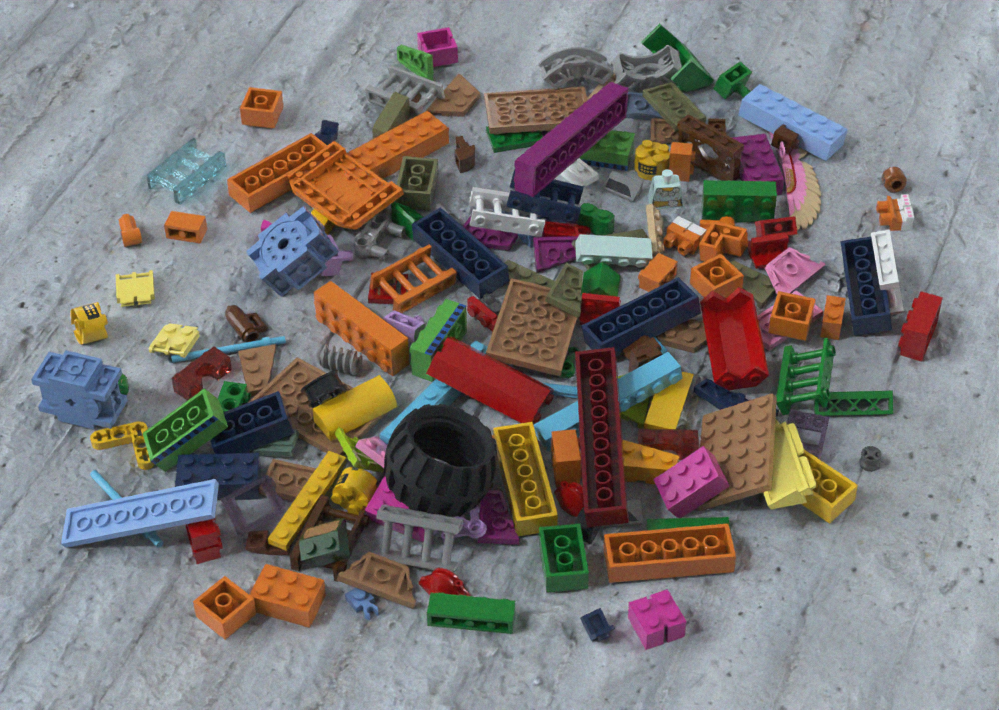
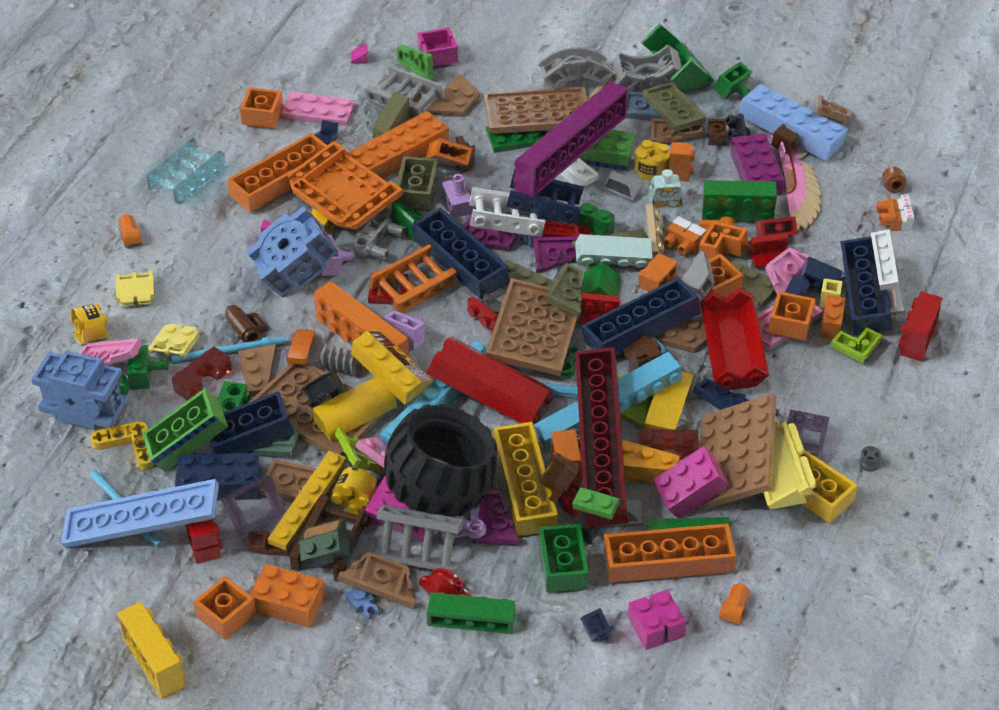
orange brick [164,211,207,244] -> none
bright green brick [409,299,467,382] -> none
reddish brown fence [677,114,744,181] -> none
green fence [776,338,836,415] -> none
green fence [814,390,894,416] -> none
none -> bright pink wing [79,339,143,365]
none -> yellow brick [117,601,186,699]
none -> green brick [127,345,169,390]
none -> bright pink plate [281,92,355,126]
none -> orange tile [287,329,315,365]
none -> dark pink slope [351,44,368,63]
none -> yellow slope [351,330,434,405]
none -> orange slope [425,138,472,166]
none -> lavender brick [442,174,473,218]
none -> reddish brown piece [540,452,579,503]
none -> bright green plate [572,487,620,520]
none -> light grey slope [682,251,715,298]
none -> orange piece [719,583,750,625]
none -> black hips [724,113,751,140]
none -> dark blue bracket [785,275,811,296]
none -> dark blue brick [799,256,842,293]
none -> medium nougat wing [816,95,851,123]
none -> light yellow brick [819,279,843,308]
none -> lime brick [830,327,883,364]

